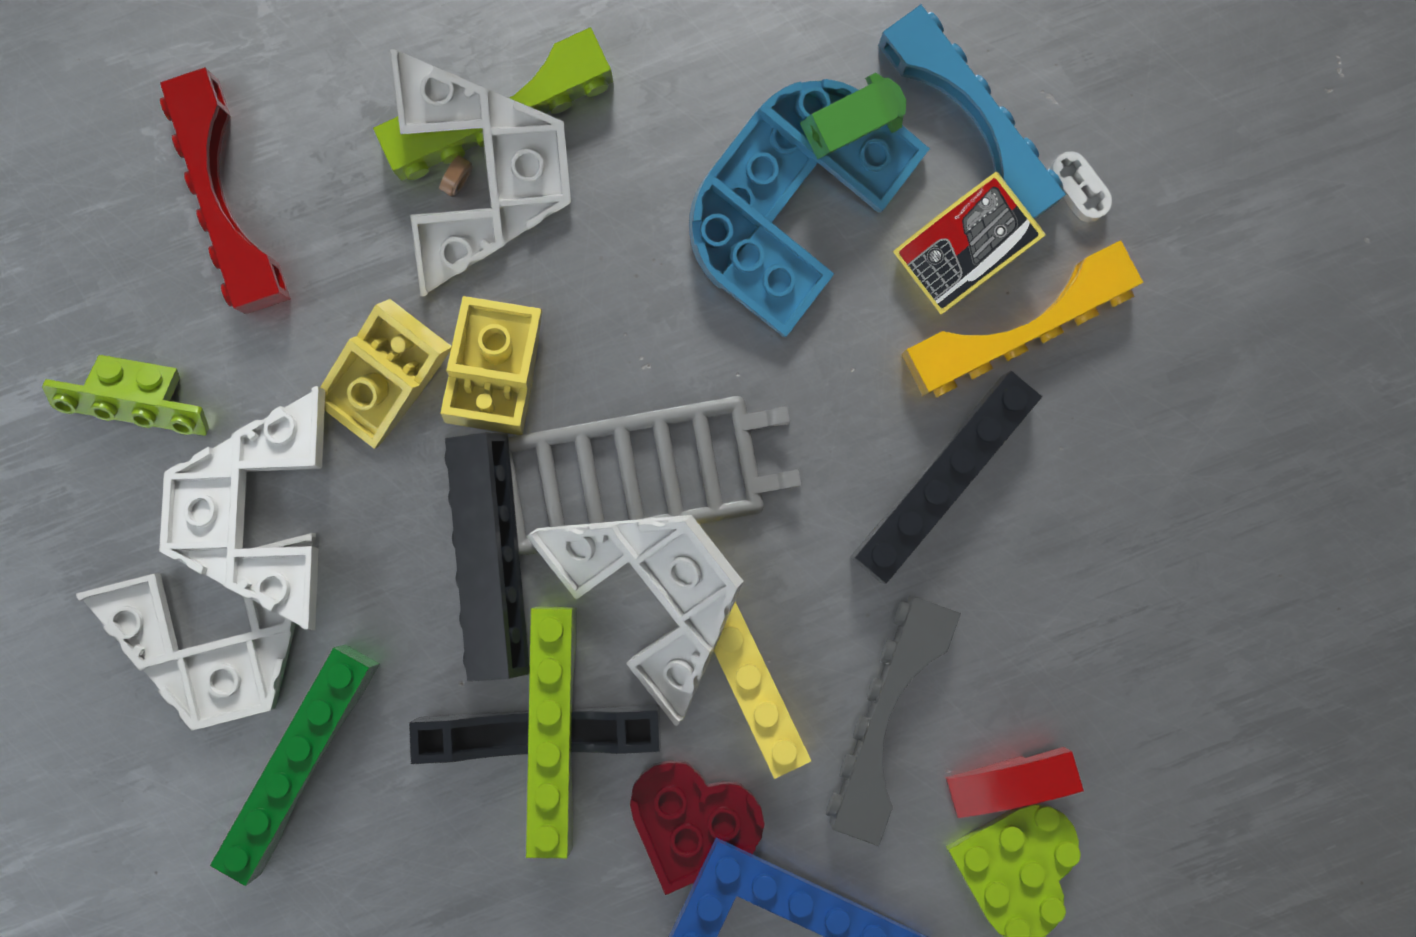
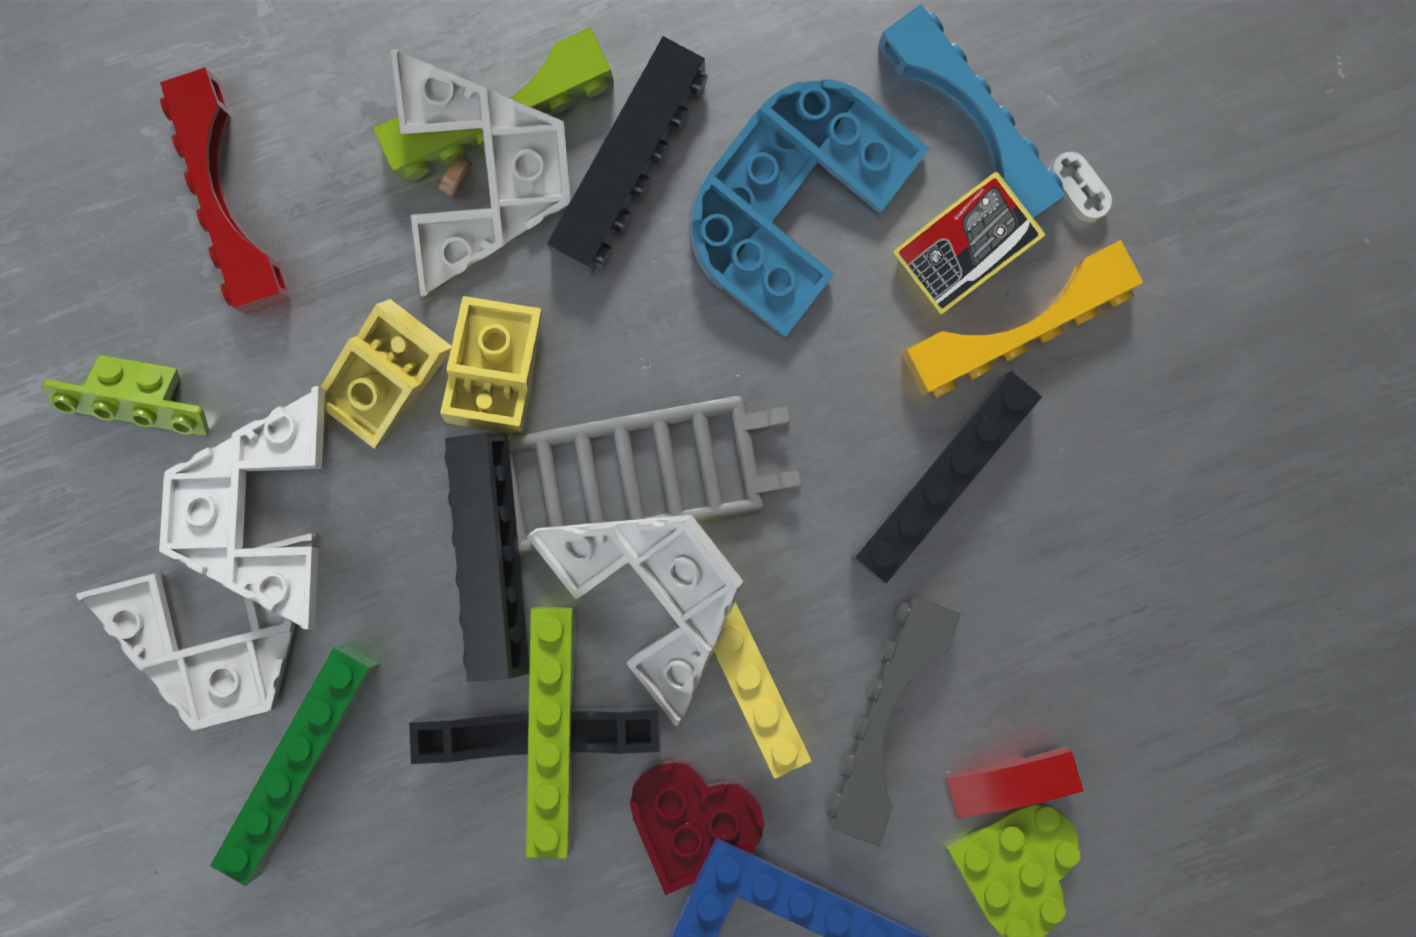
bright green piece [800,73,906,160] -> none
none -> black brick [547,36,708,274]

